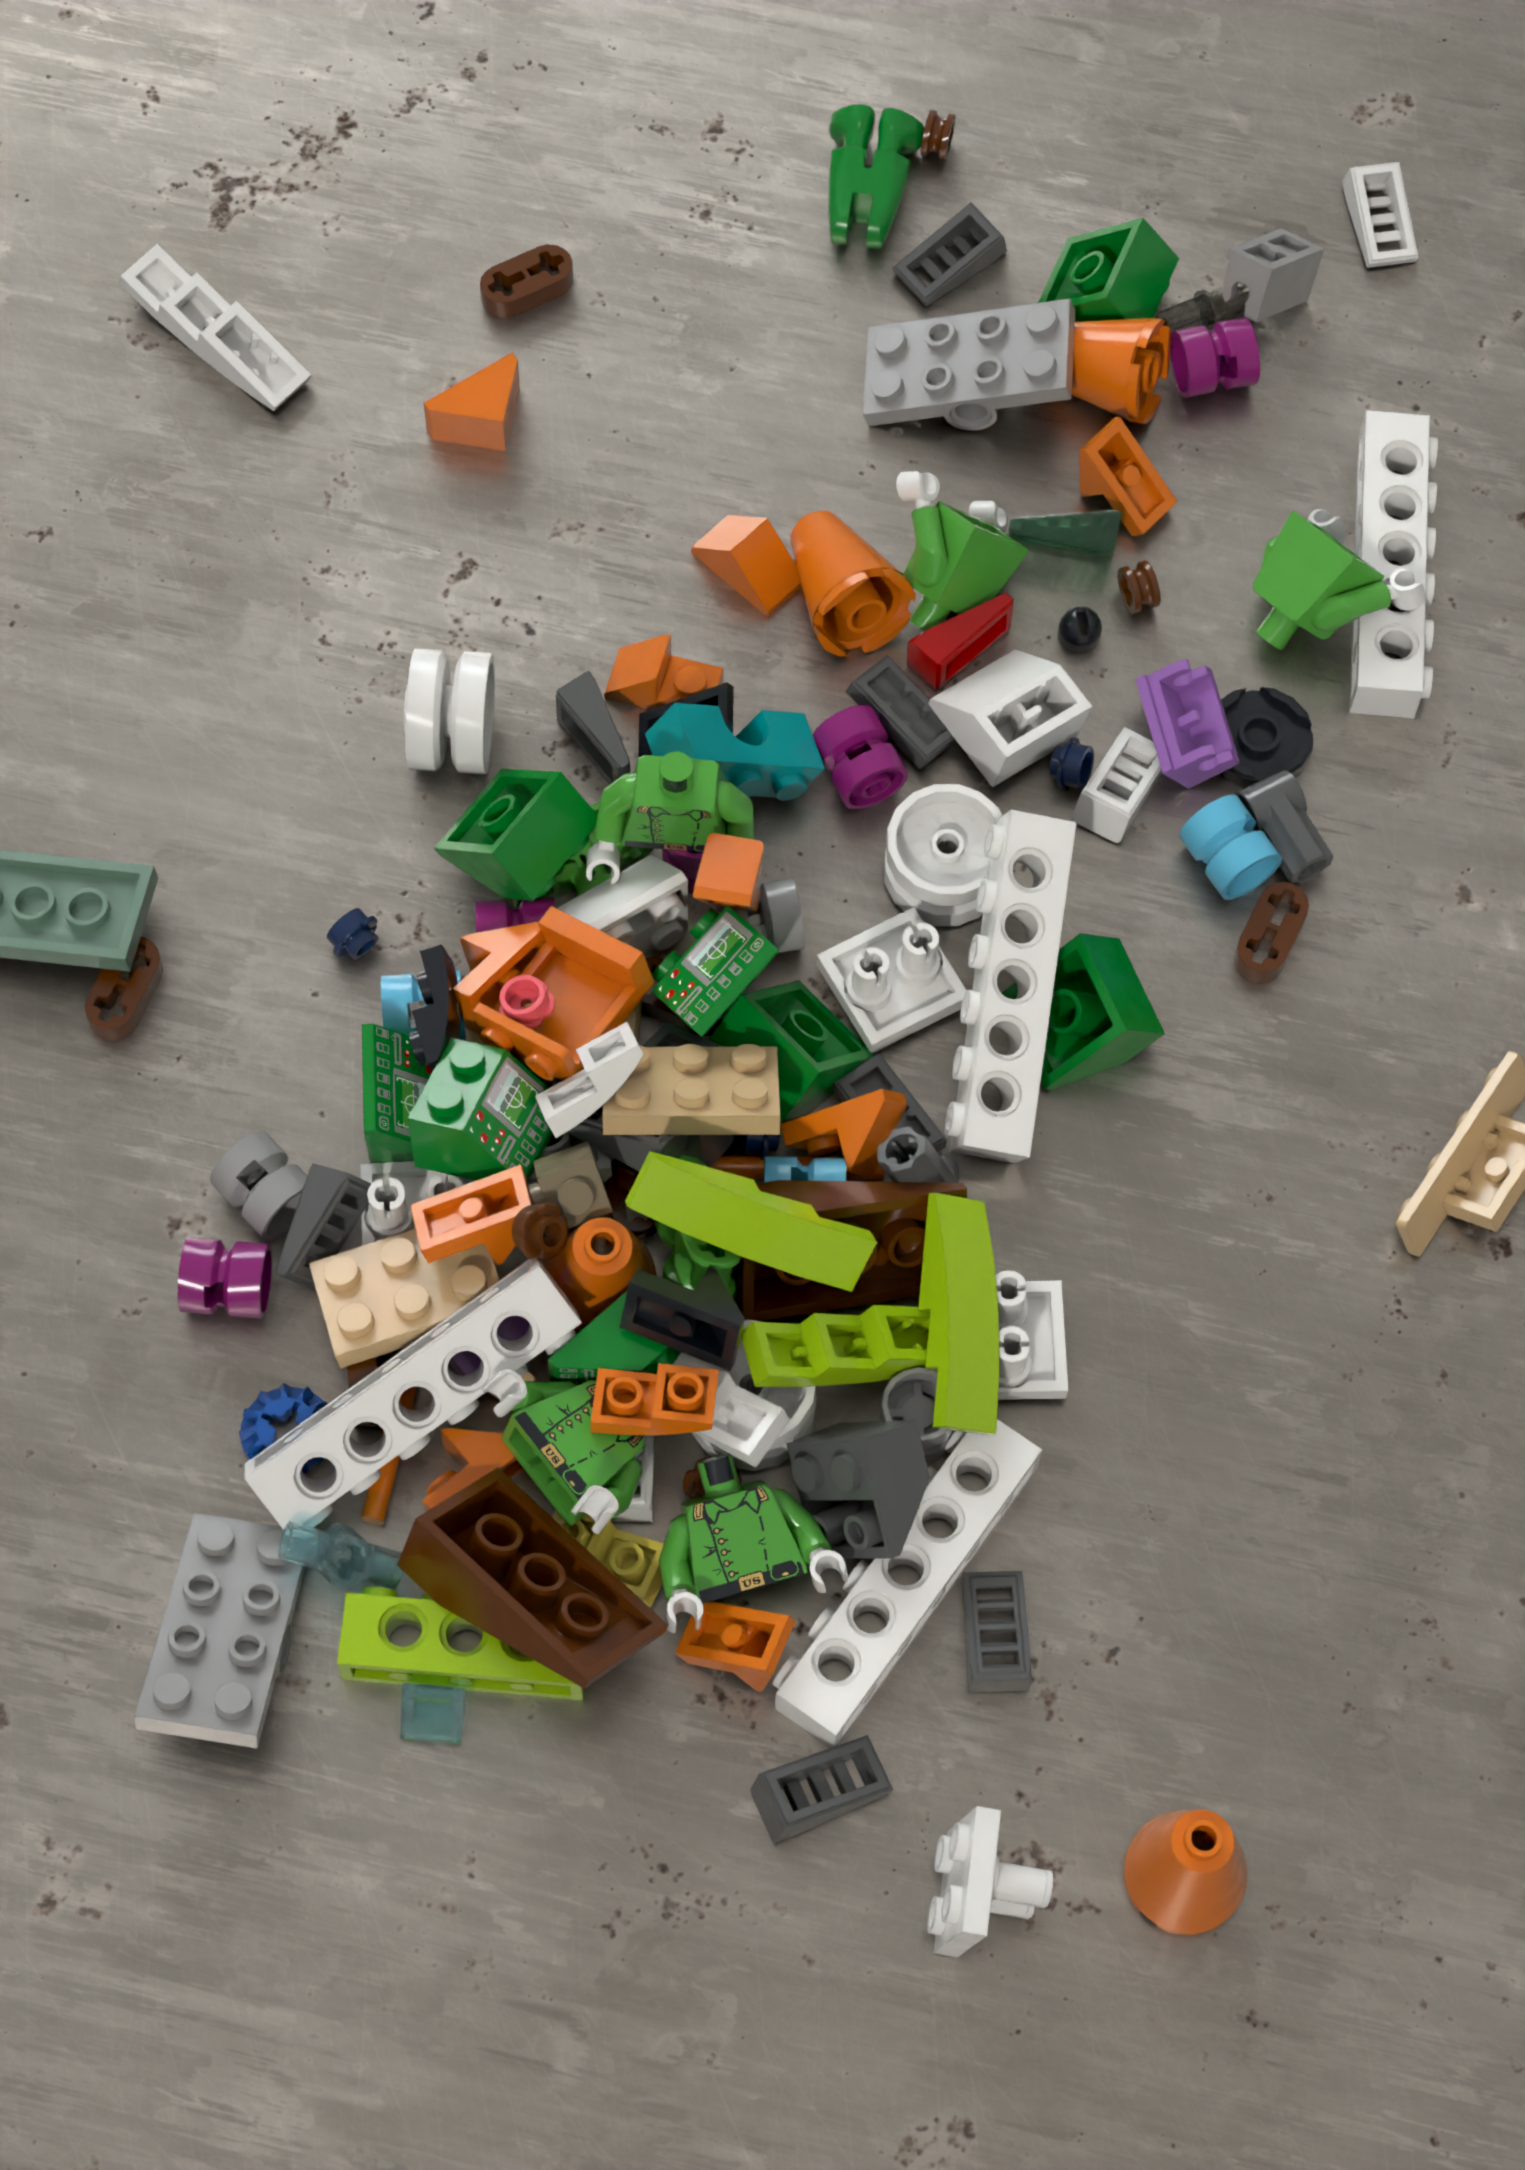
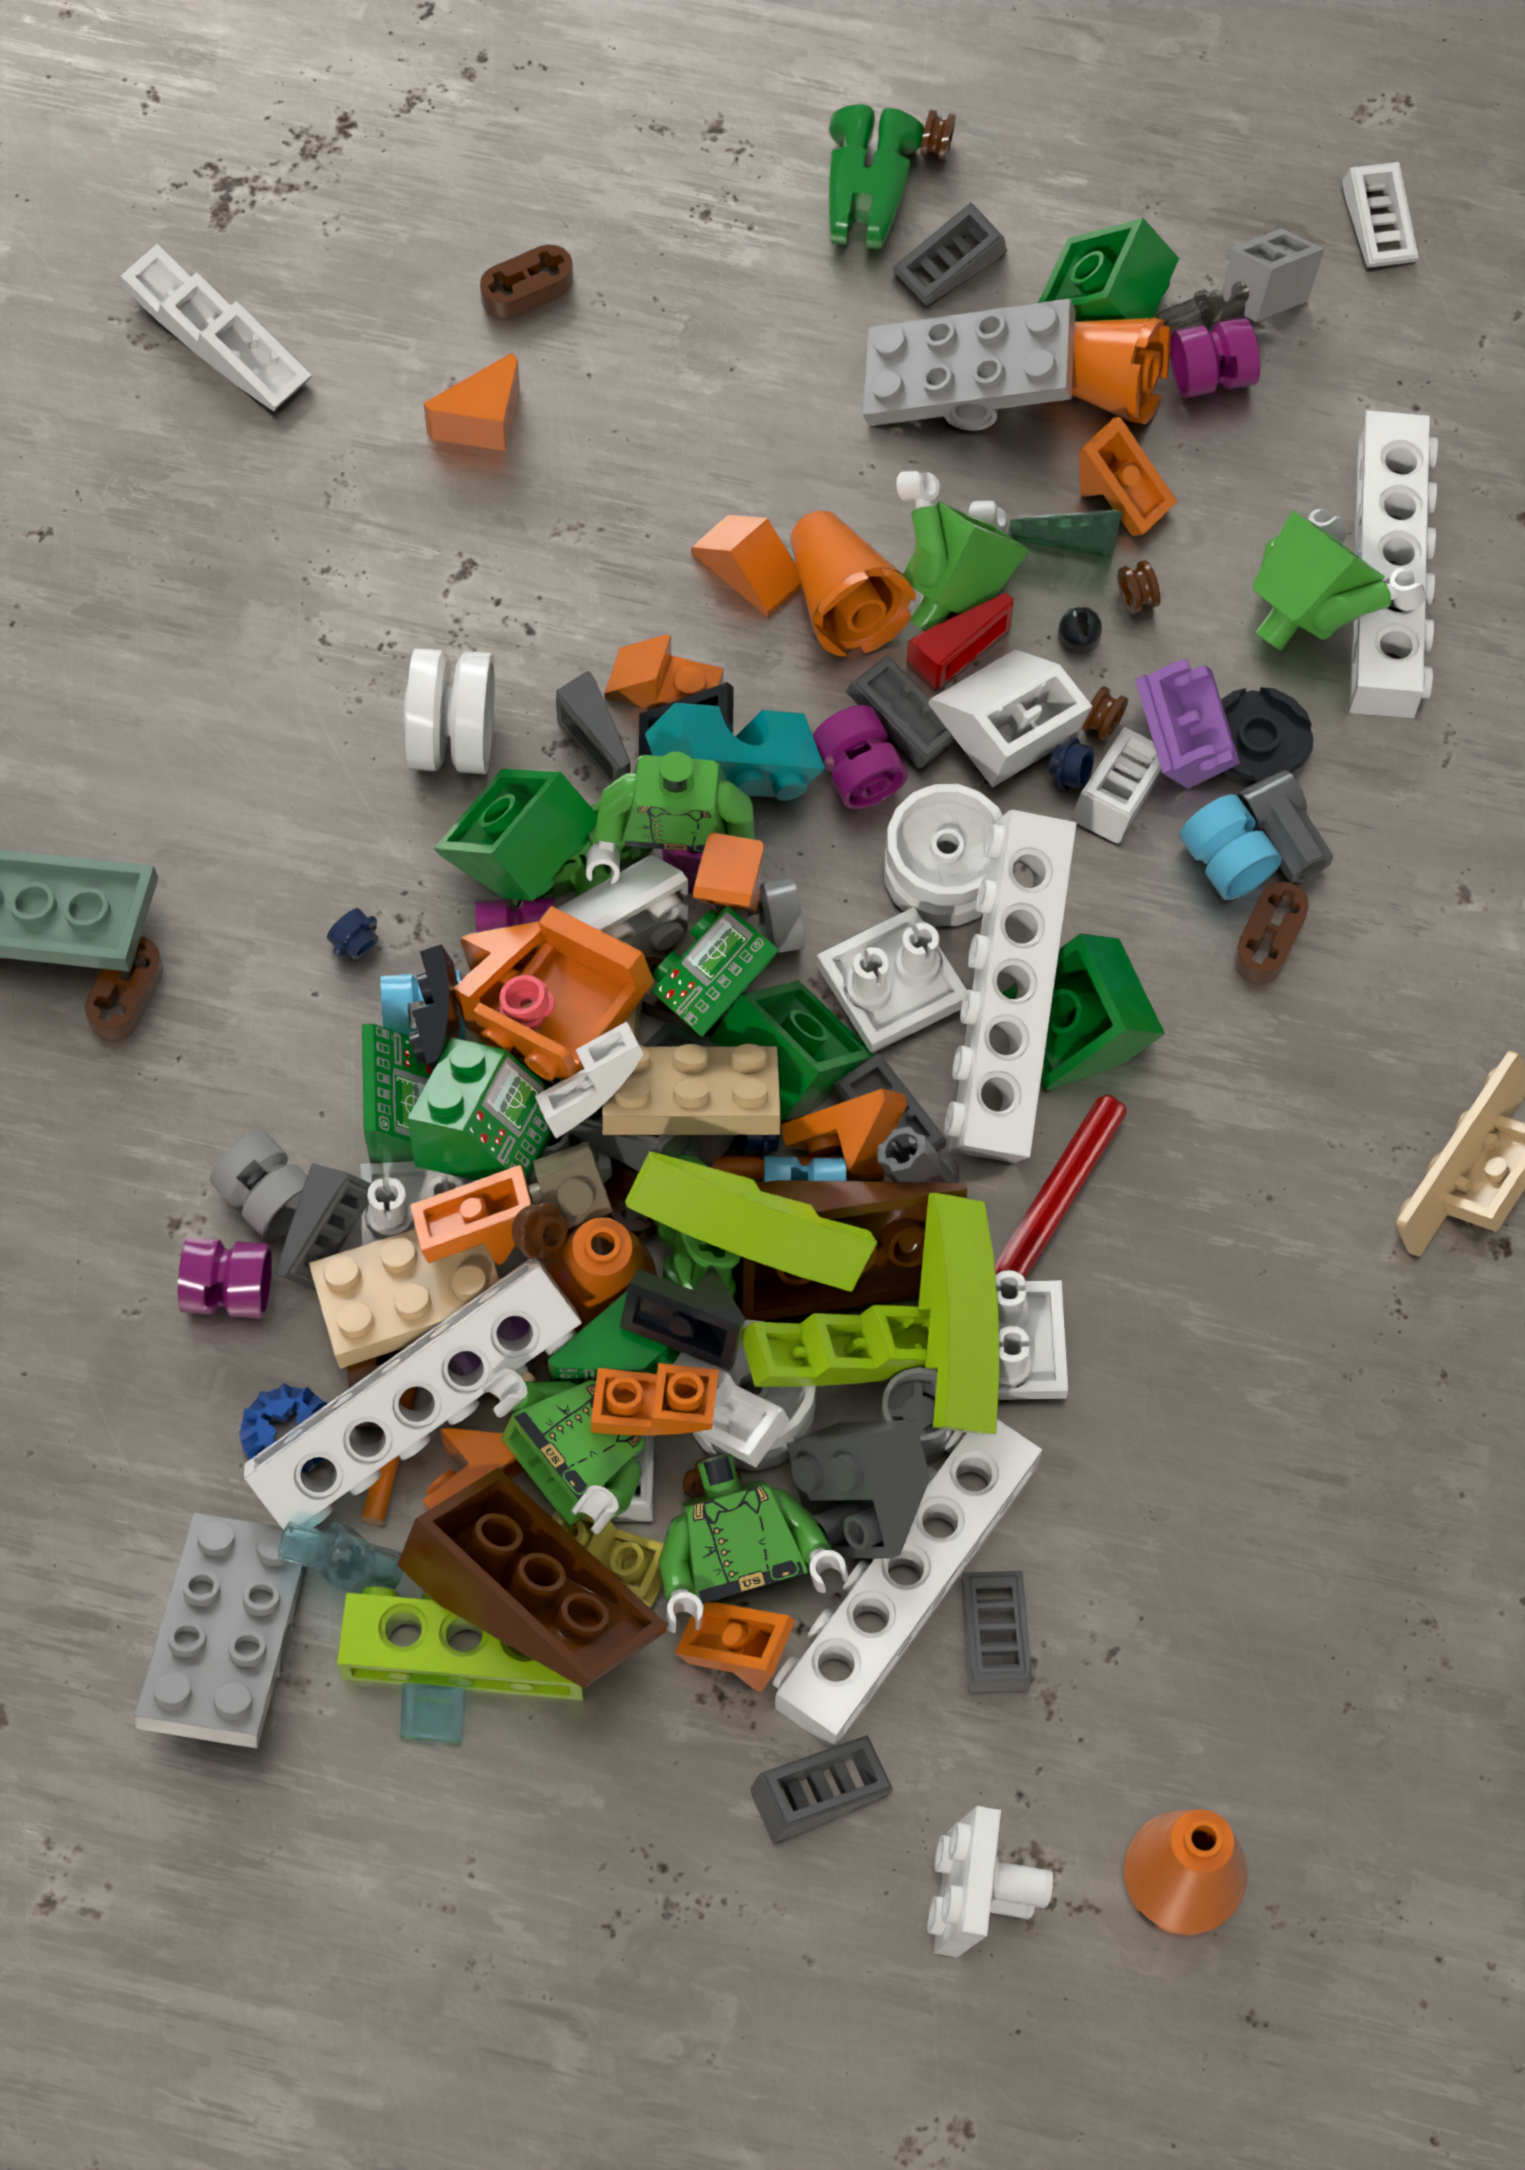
none -> red axle [994,1094,1127,1279]
none -> reddish brown bush [1082,686,1129,742]

